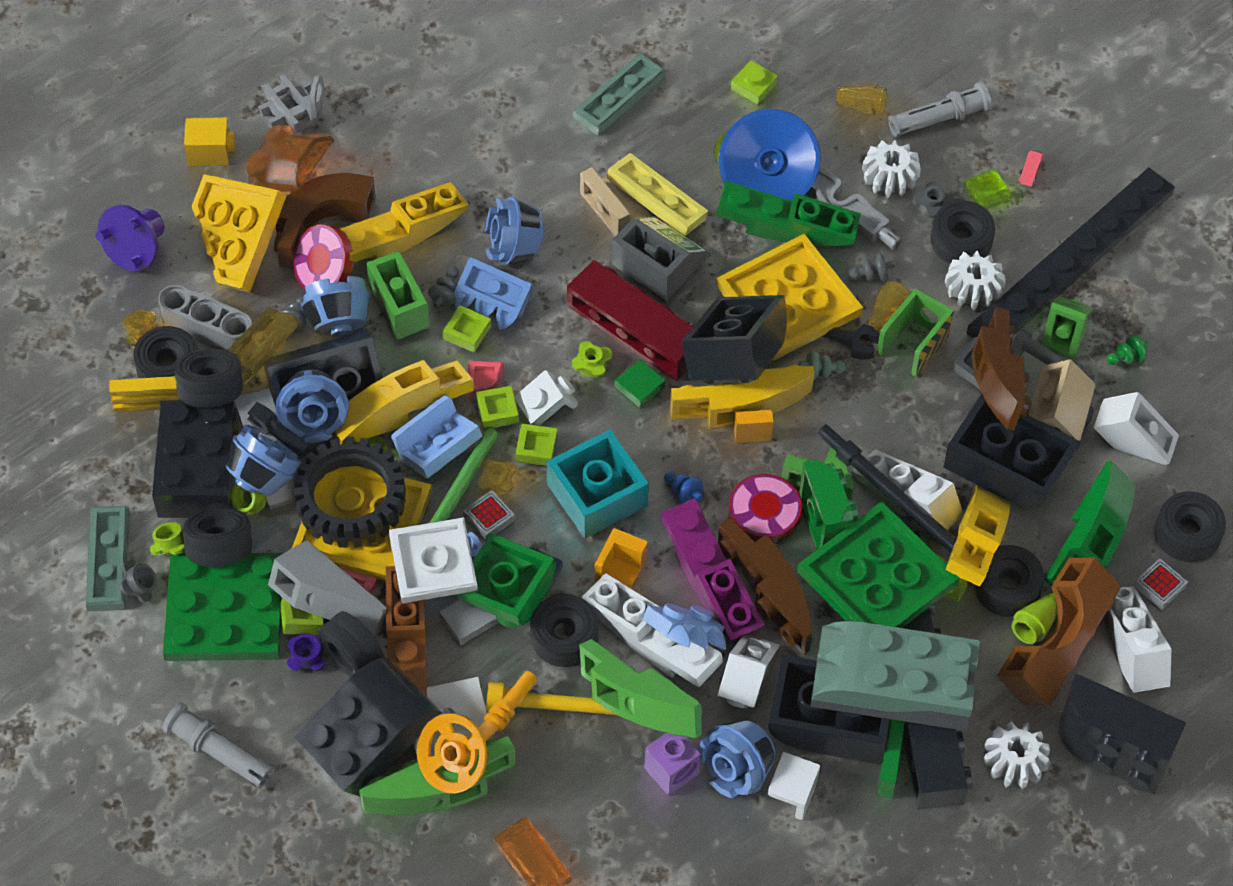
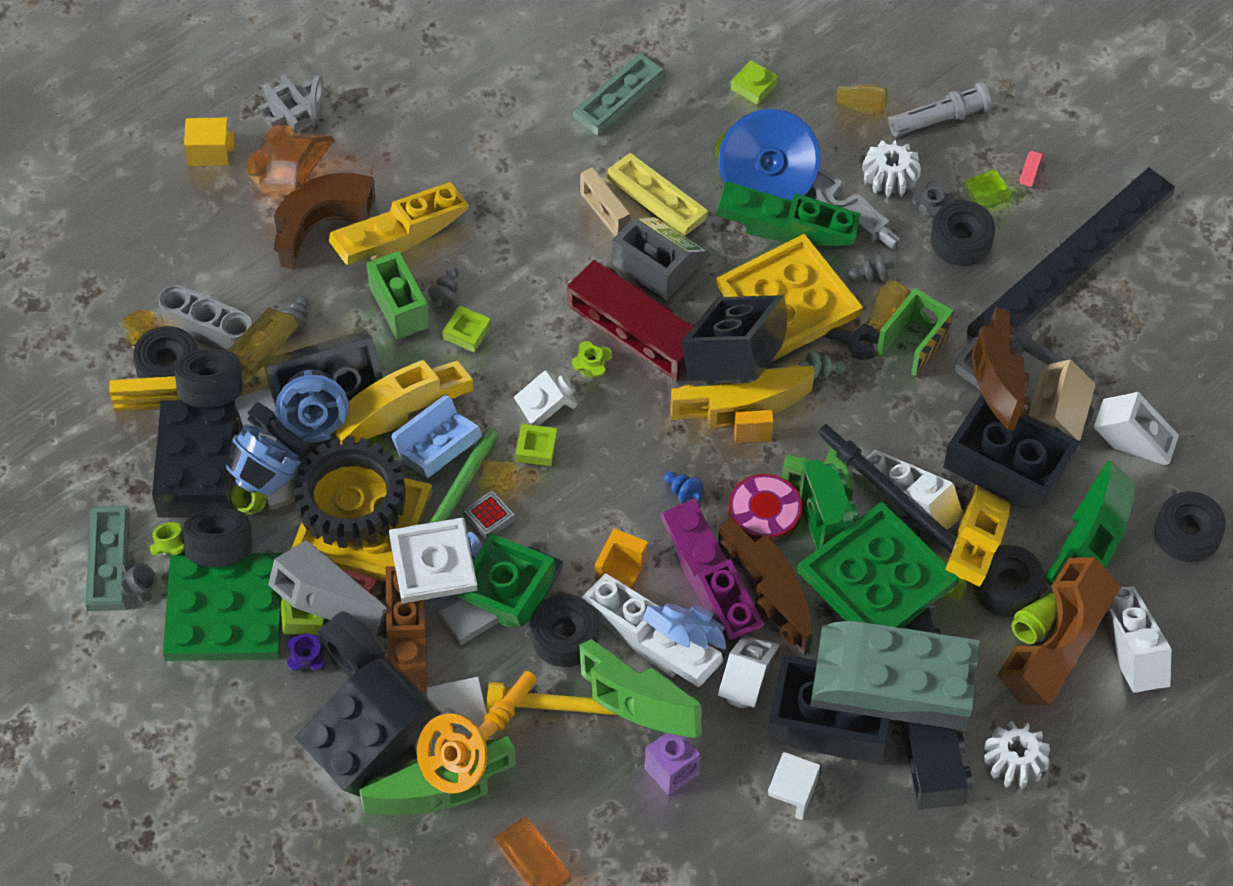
dark purple piece [95,204,165,271] -> none
light grey pin [162,702,274,789] -> none
yellow plate [192,174,287,293] -> none
tile [293,224,353,289] -> none
medium blue cone [301,276,370,337] -> none
medium blue plate [454,257,535,330] -> none
coral tile [466,361,504,398] -> none
lime plate [476,386,519,430] -> none
medium blue cone [485,196,544,265] -> none
teal brick [547,429,649,539] -> none
green tile [615,359,666,408] -> none
medium blue cone [697,721,776,798] -> none
green tile [877,719,905,799] -> none
white gear [945,250,1006,312] -> none
bright green slope [1041,296,1094,360] -> none
black brick [1059,673,1186,794] -> none
green hair [1107,334,1149,366] -> none
tile [1134,558,1188,611] -> none

